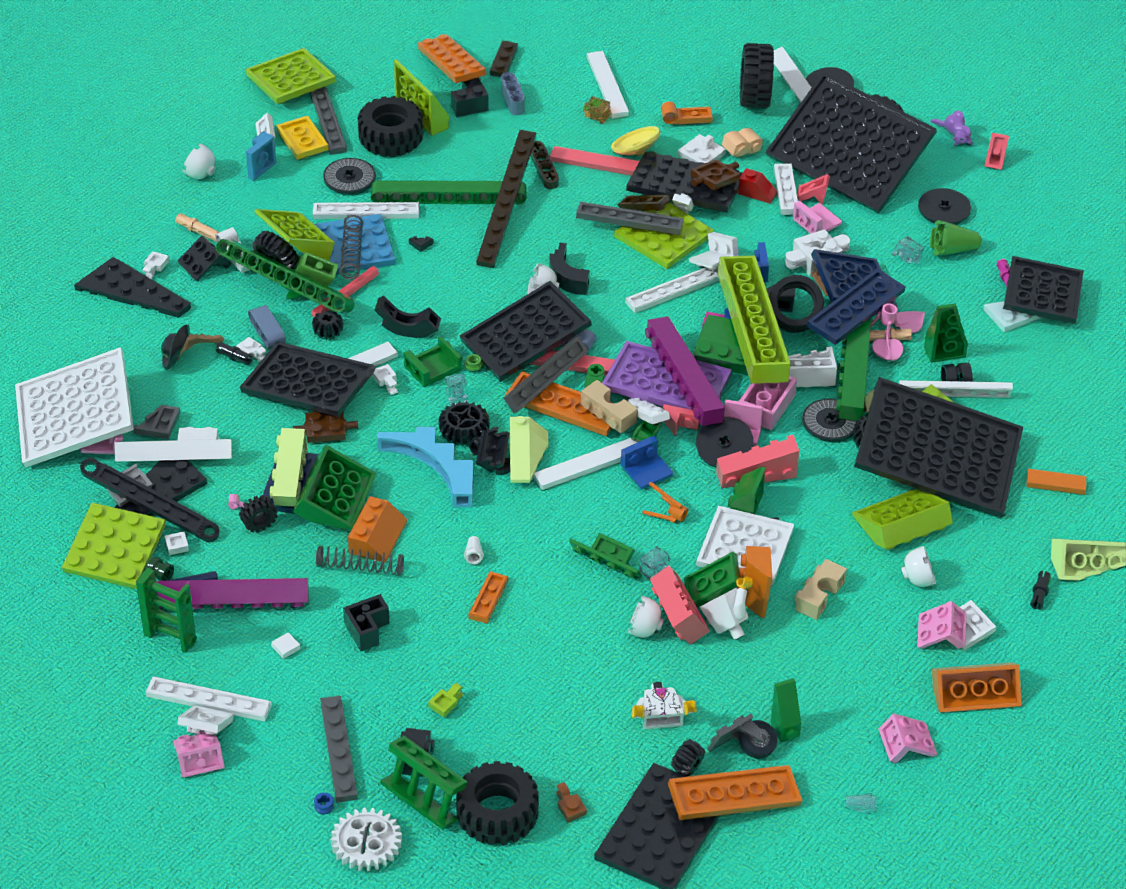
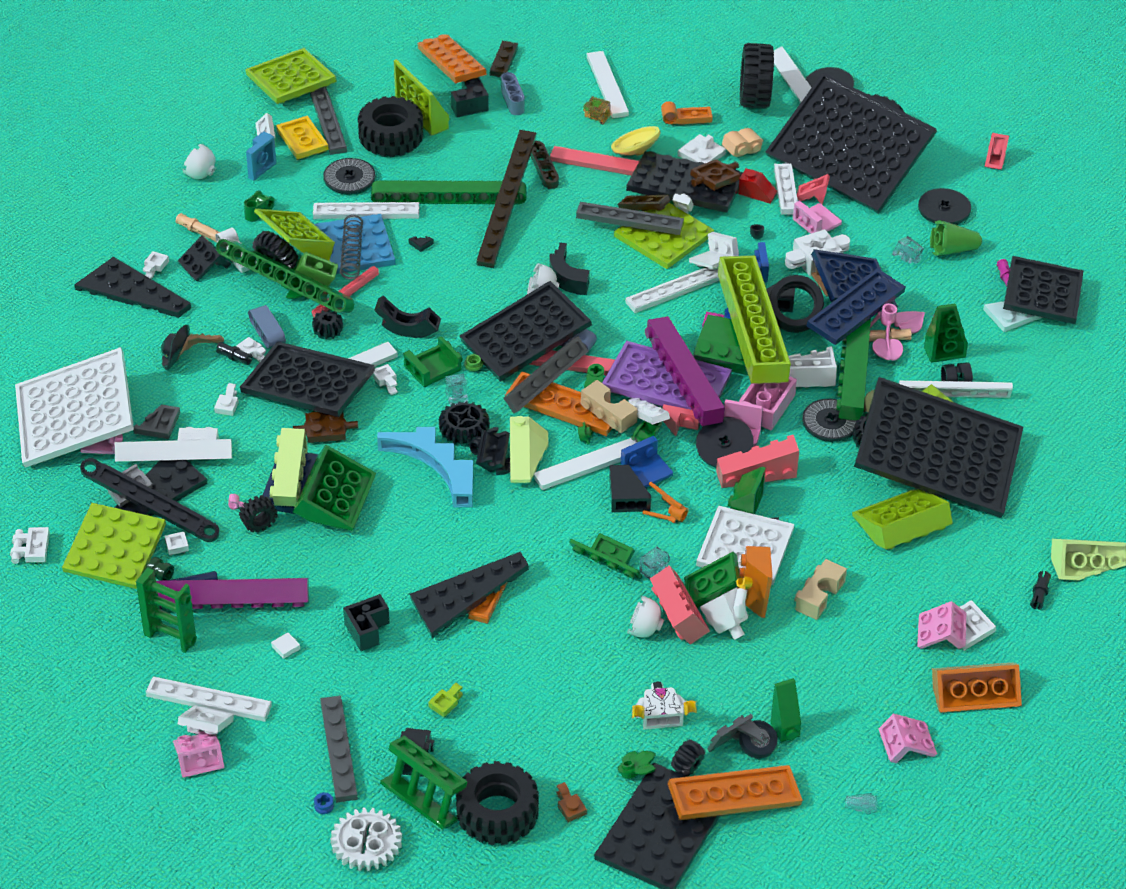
dark grey piece [316,545,404,576] -> none
orange slope [348,496,407,563] -> none
white cone [464,536,484,564] -> none
white cylinder [901,546,936,587] -> none
medium lavender animal [930,110,973,146] -> none
orange tile [1026,469,1087,495] -> none
none -> white plate [10,527,50,564]
none -> white plate [214,383,239,416]
none -> green piece [244,191,275,222]
none -> black wing [410,551,529,638]
none -> green plate [578,422,593,444]
none -> black slope [609,465,651,512]
none -> green plate [618,751,656,779]
none -> black hinge [750,224,764,239]

